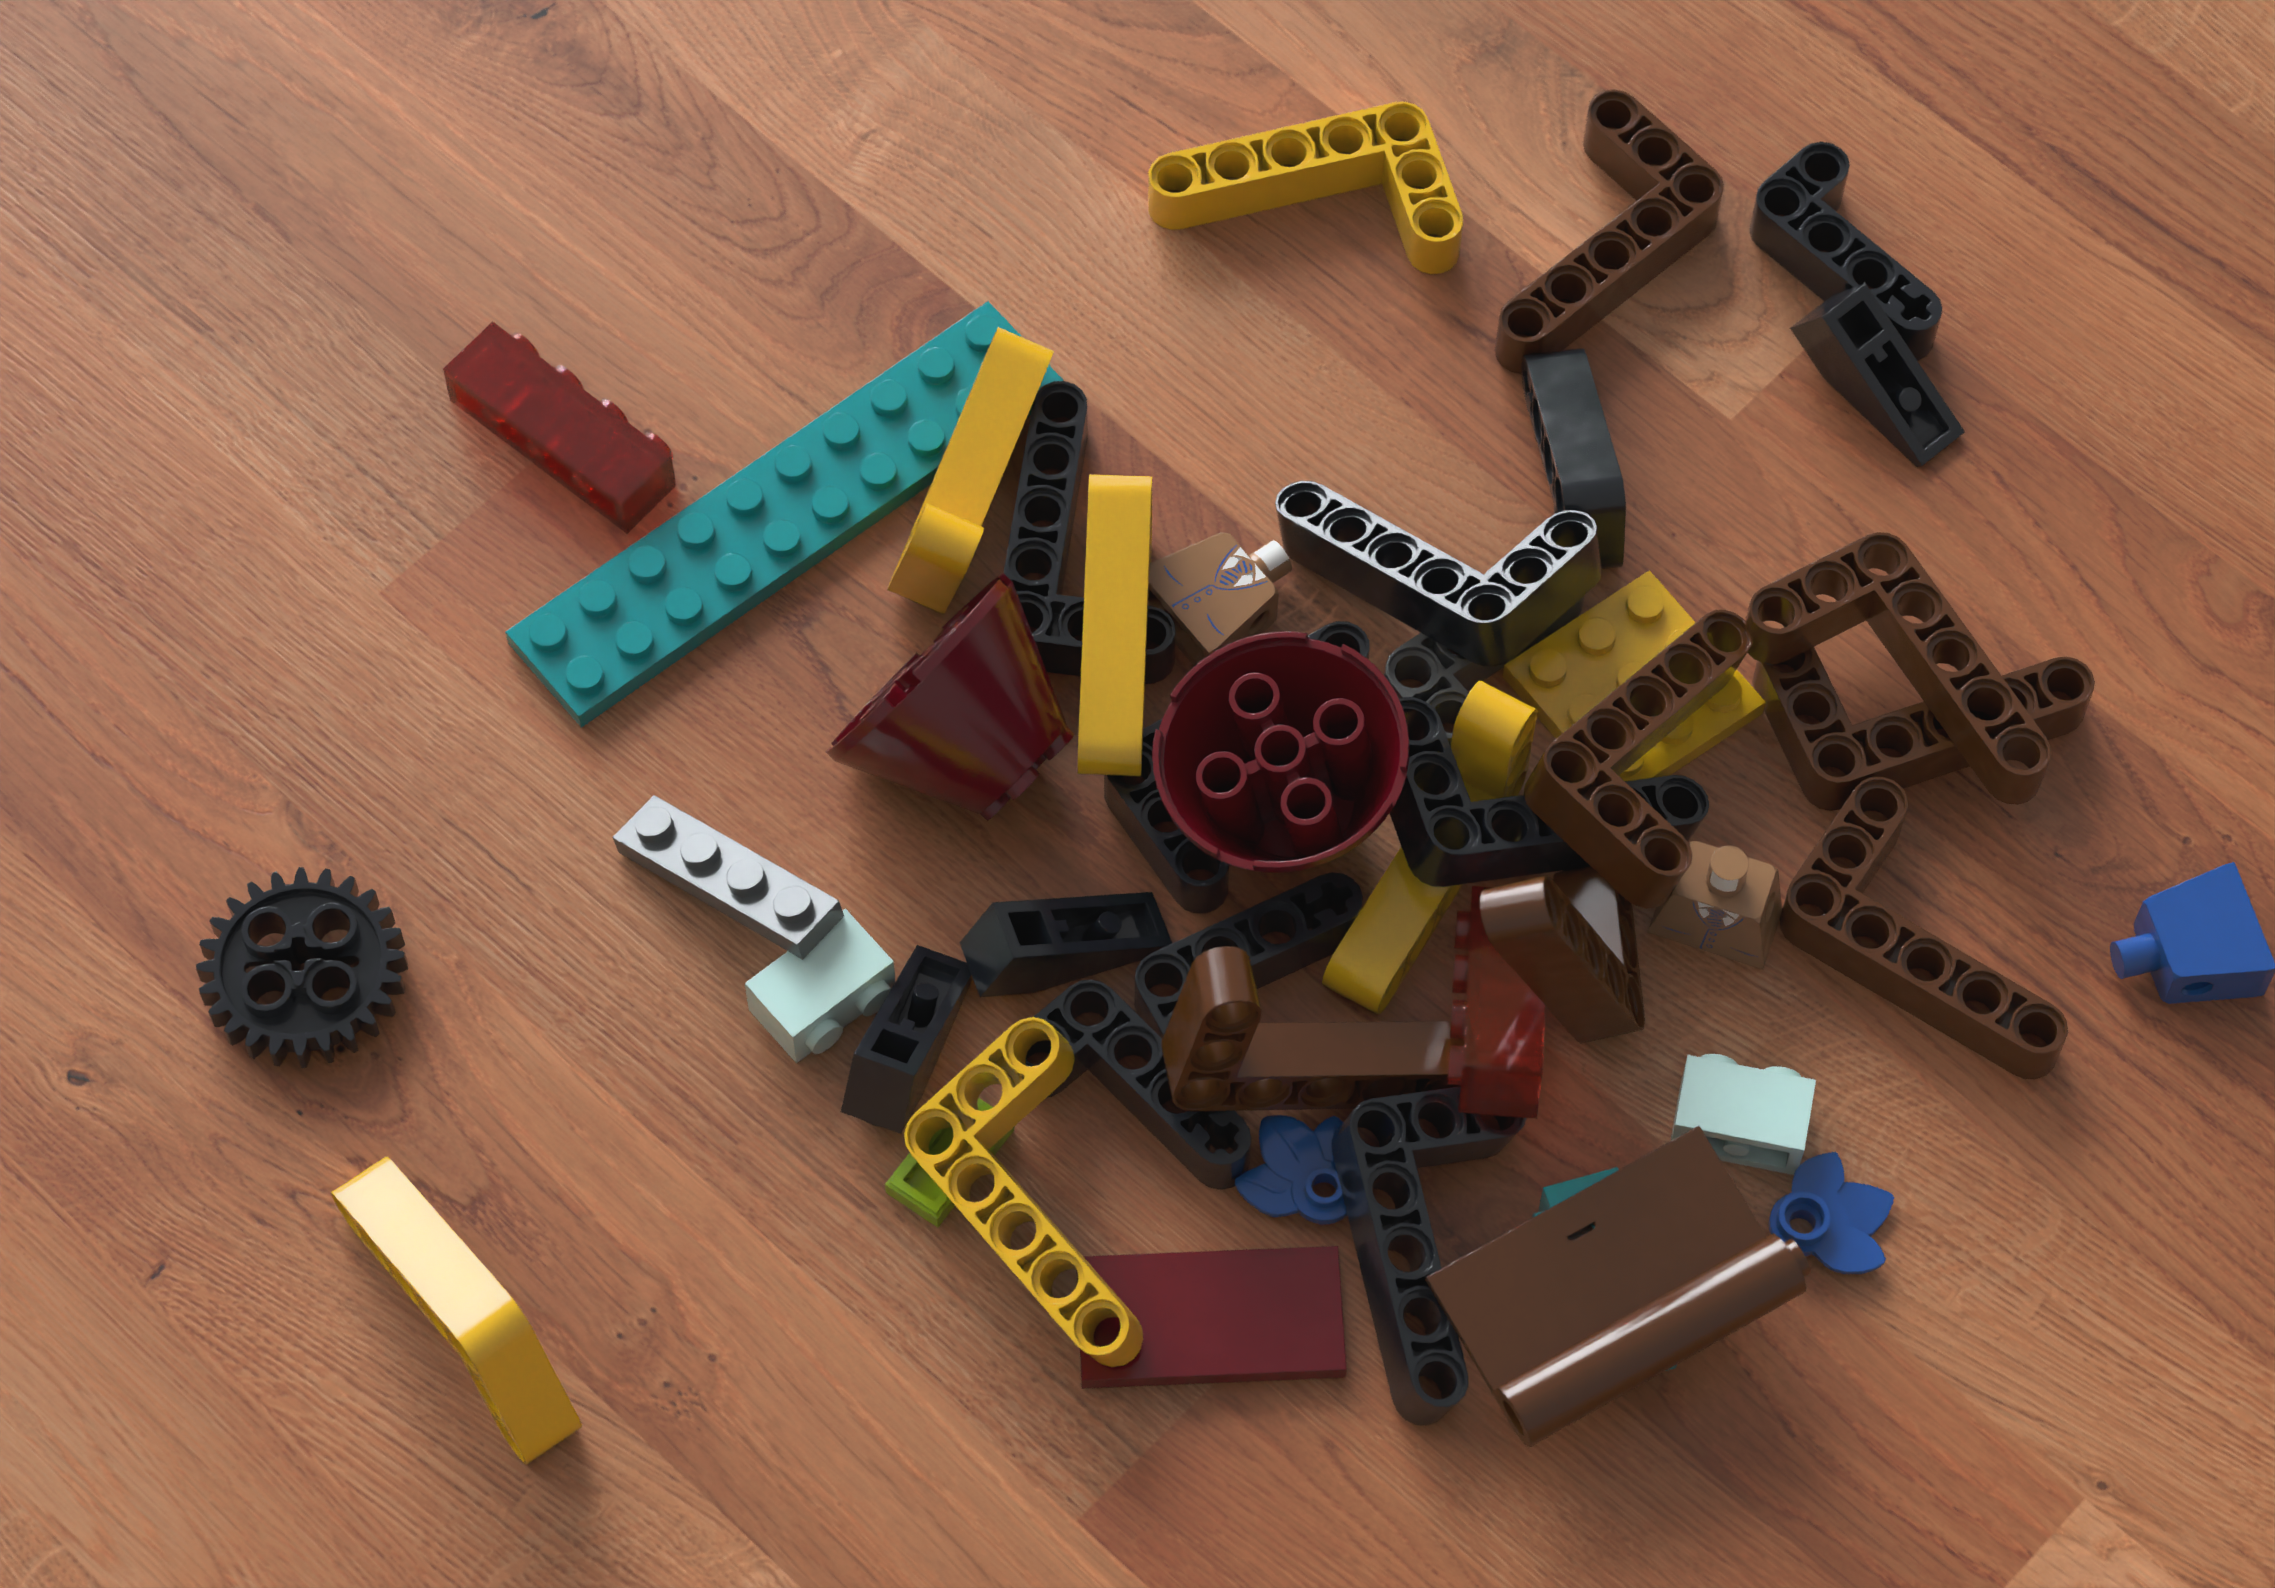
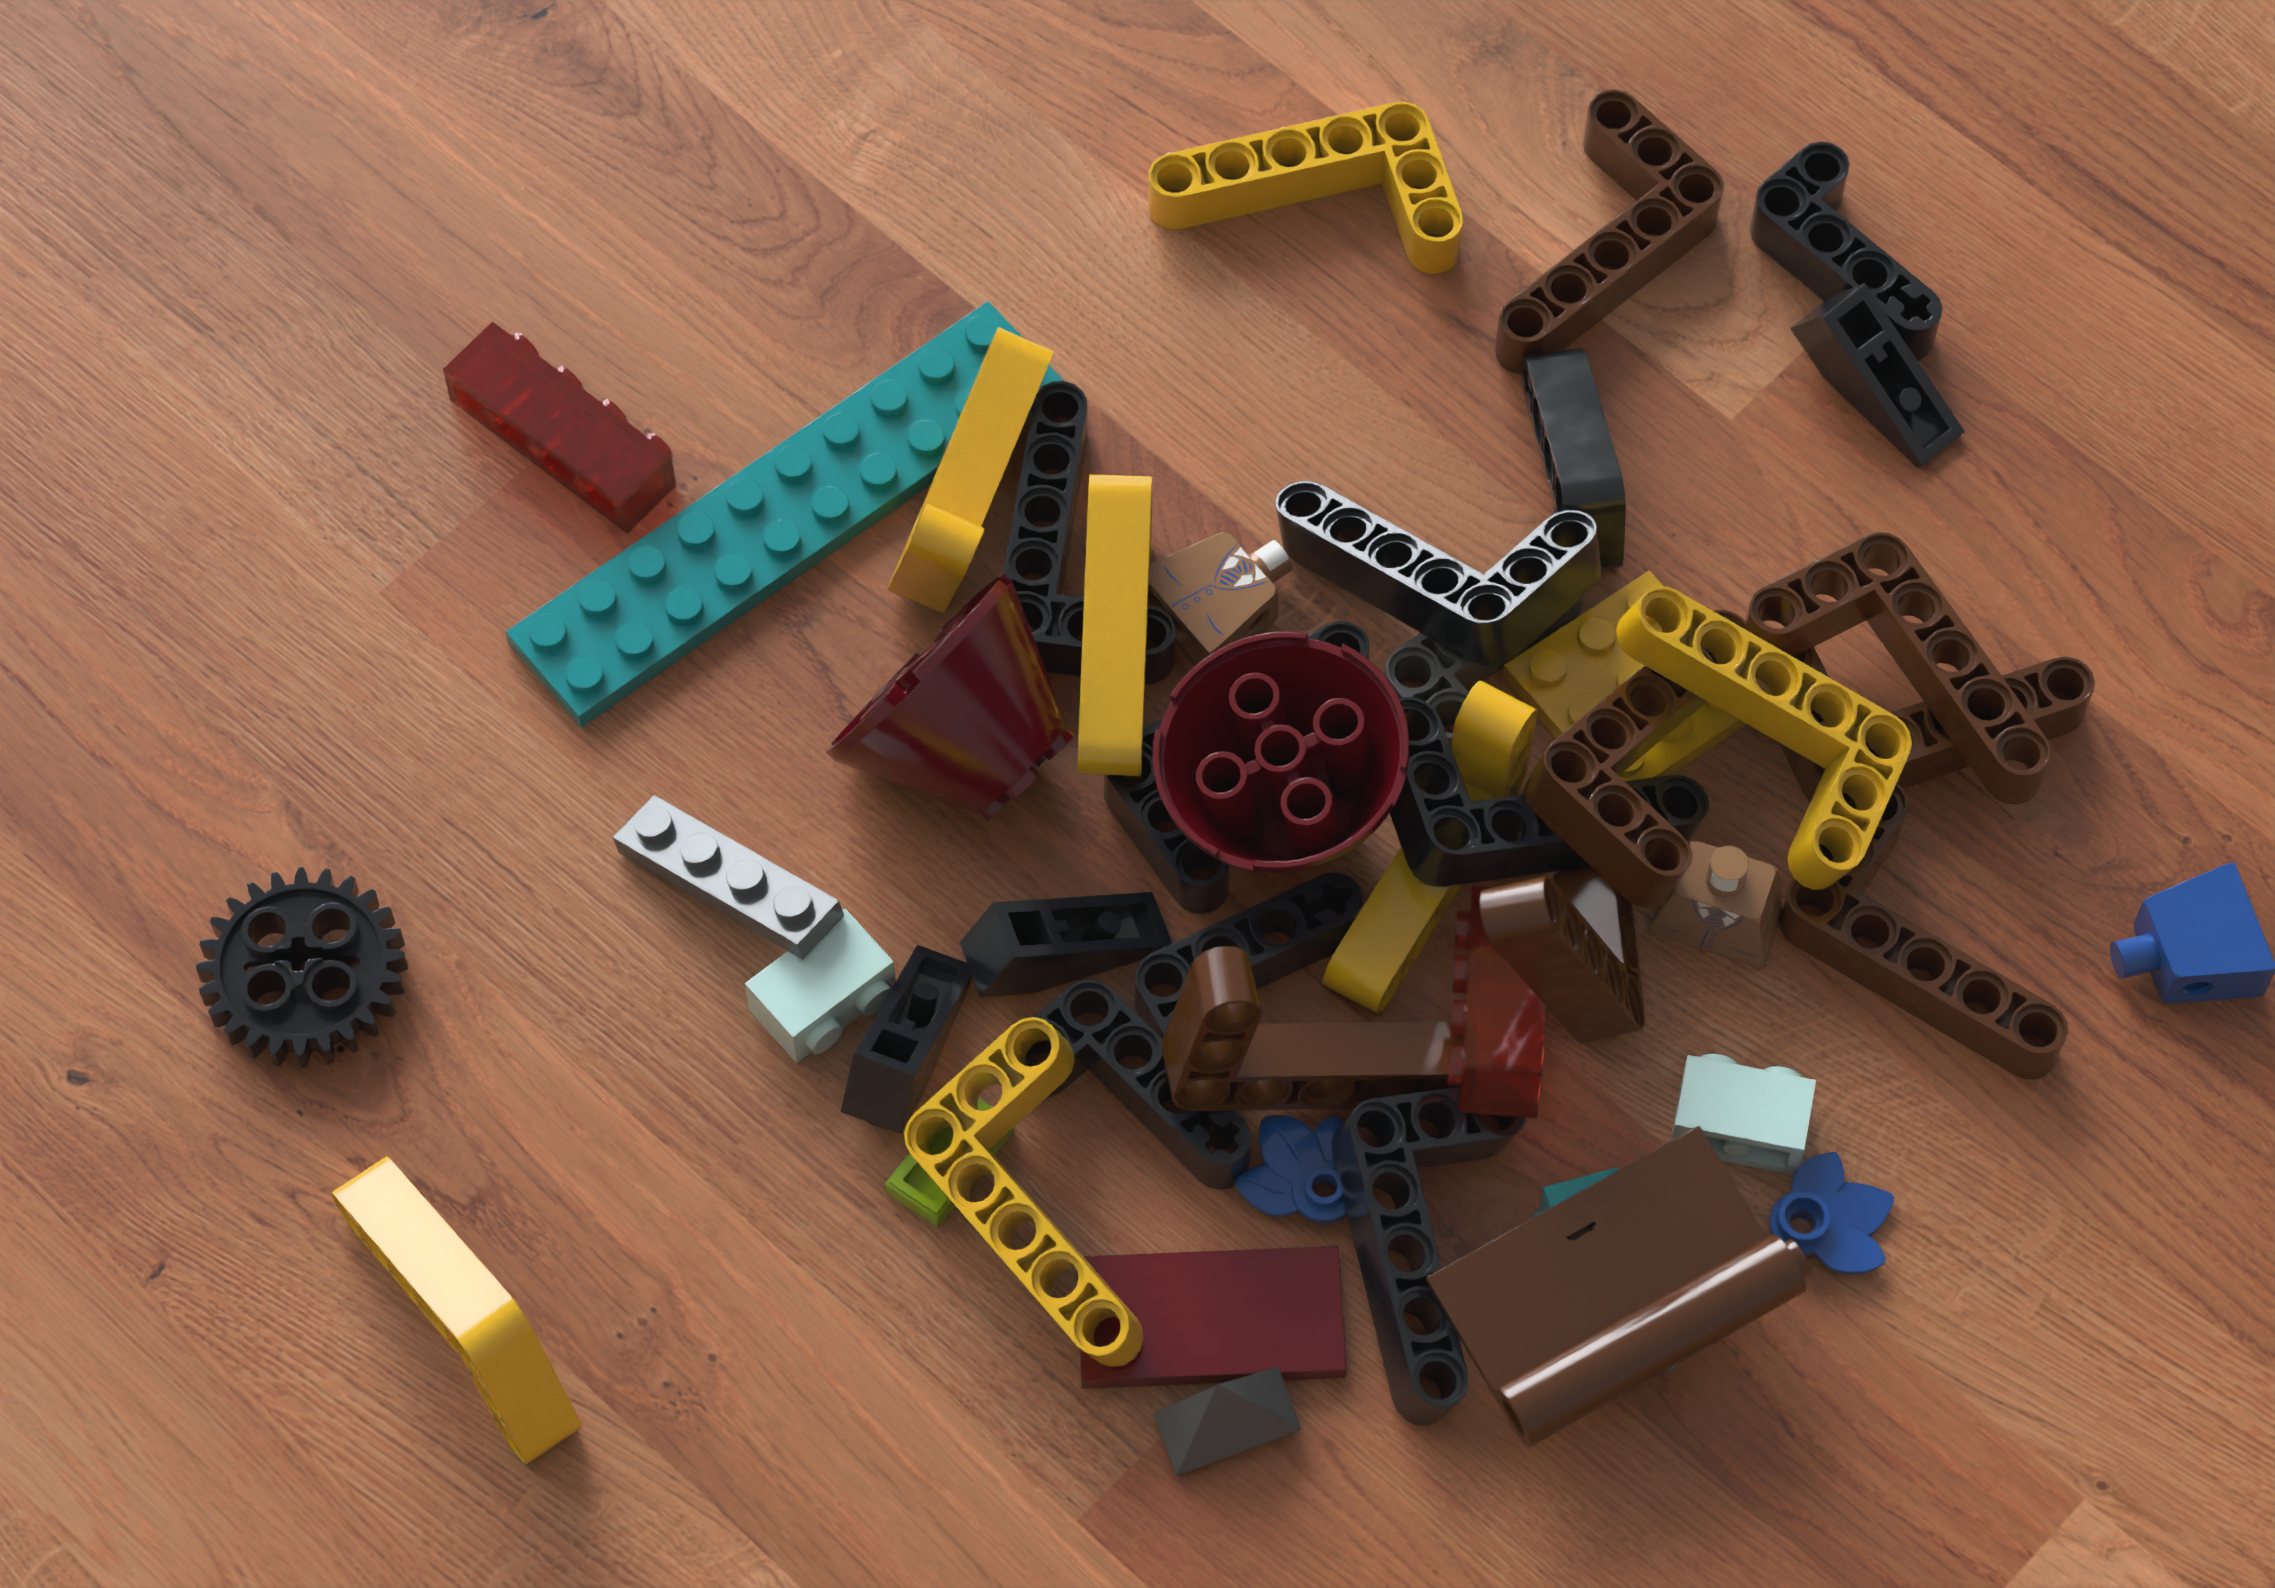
none -> dark grey slope [1153,1367,1302,1477]
none -> yellow beam [1616,586,1912,890]

